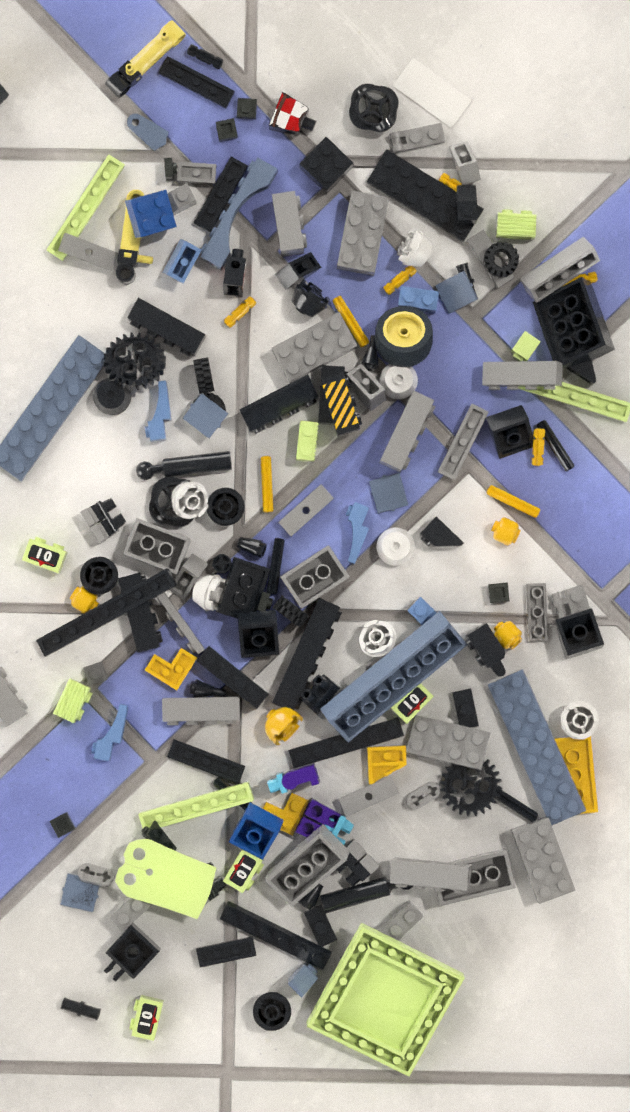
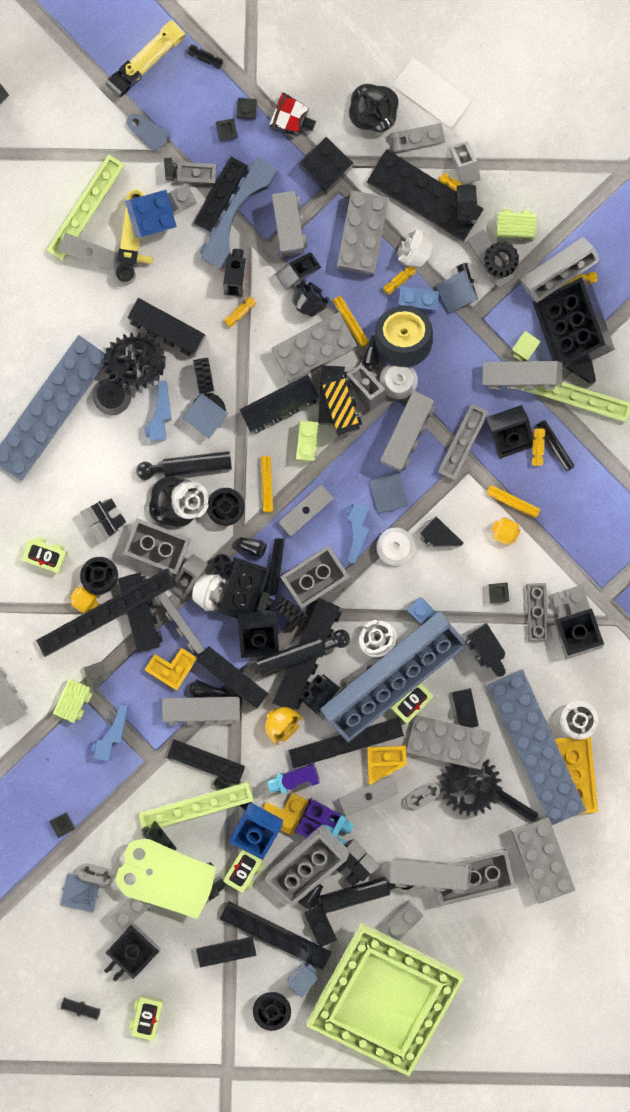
black tile [159,56,235,109] -> none
medium blue brick [162,239,201,284] -> none
yellow head [494,621,522,650] -> none
none -> black piece [256,629,350,678]

